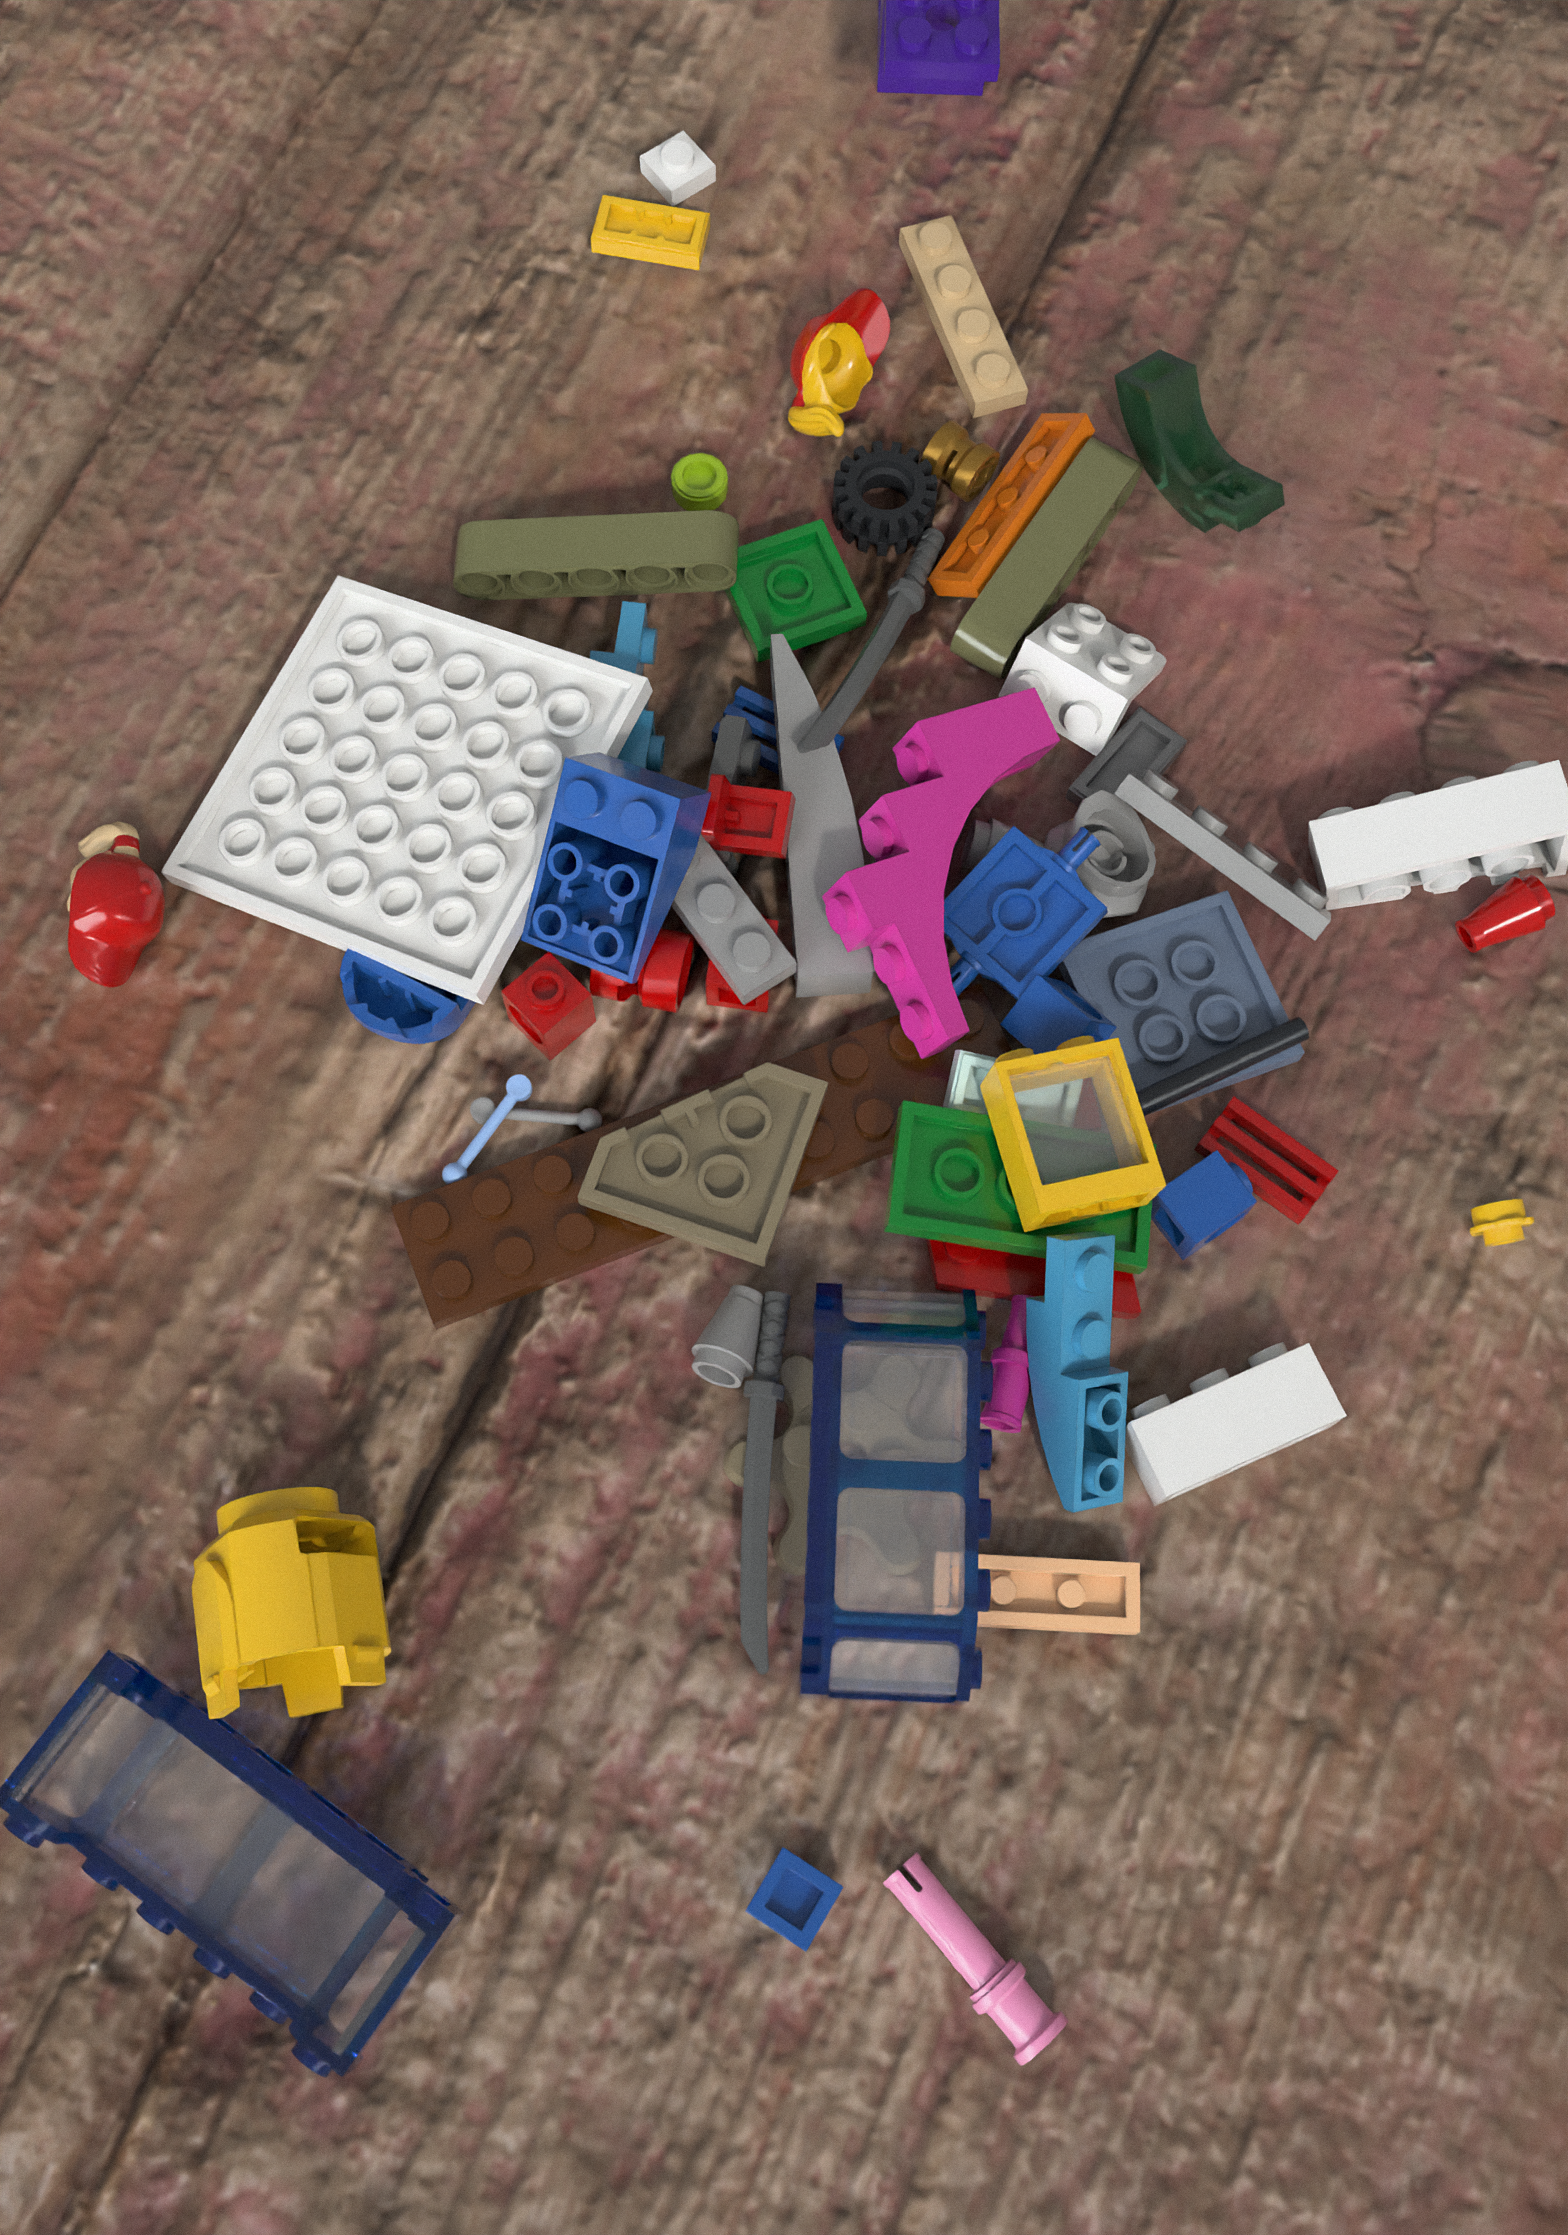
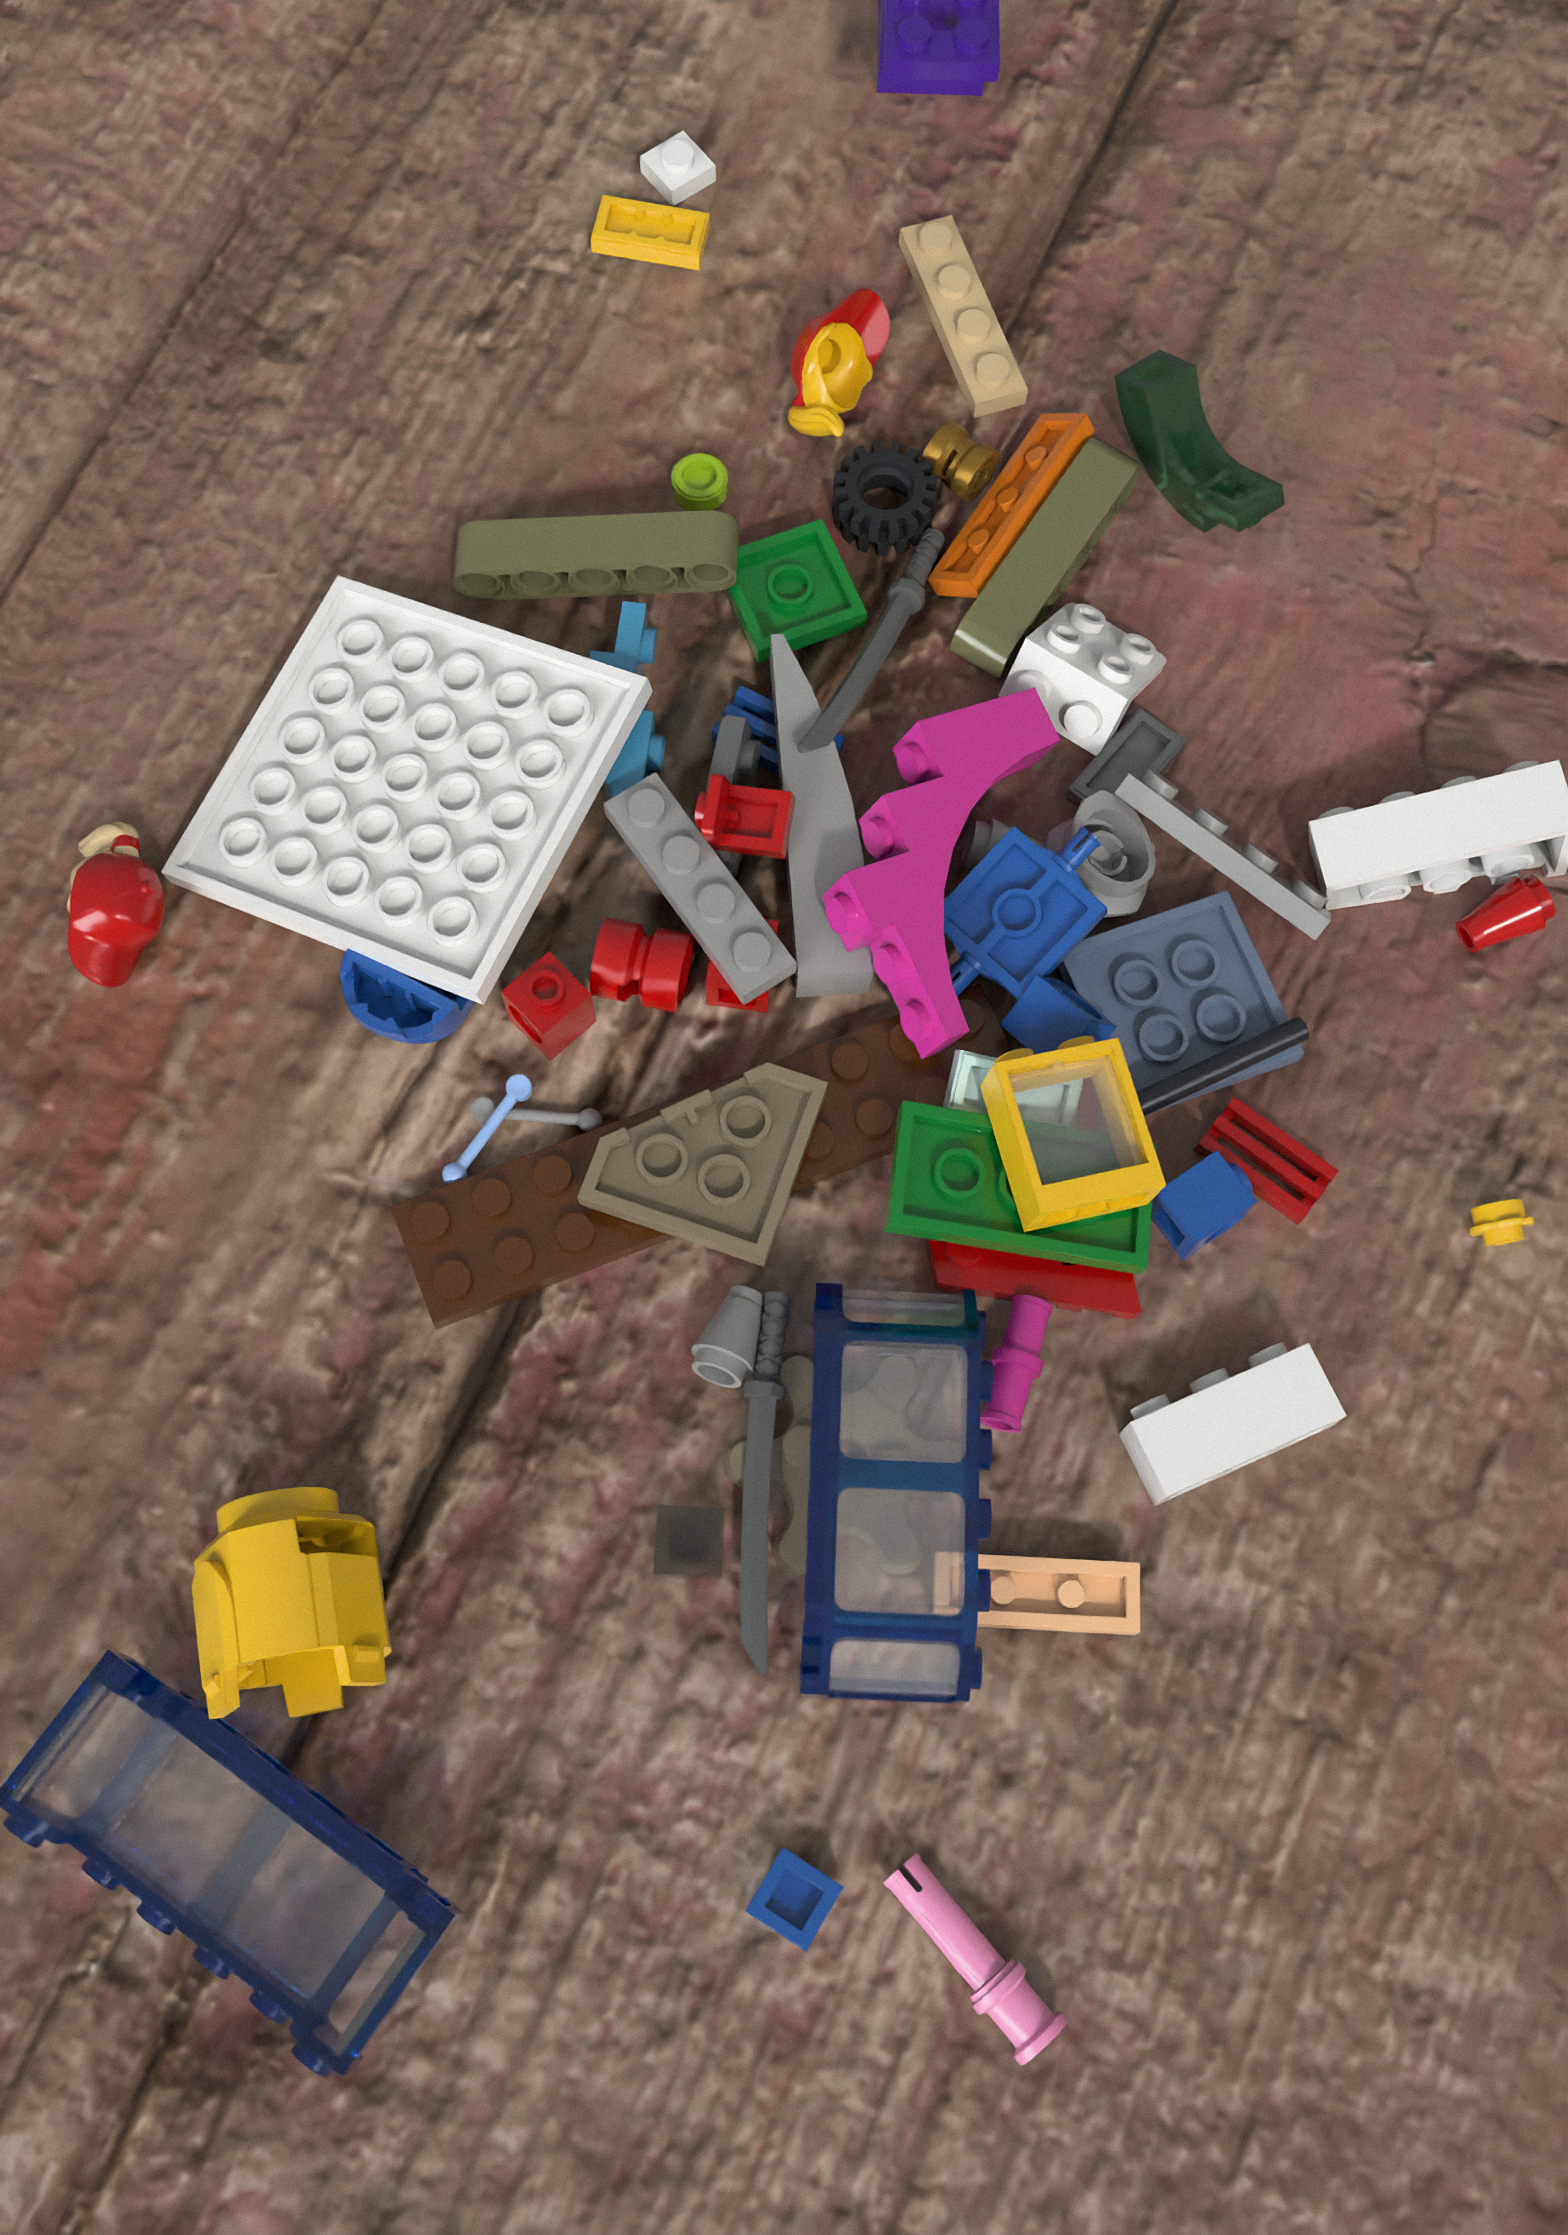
blue slope [521,752,712,984] -> none
dark azure slope [1026,1231,1128,1513] -> none
none -> clear smoke plate [653,1505,725,1580]

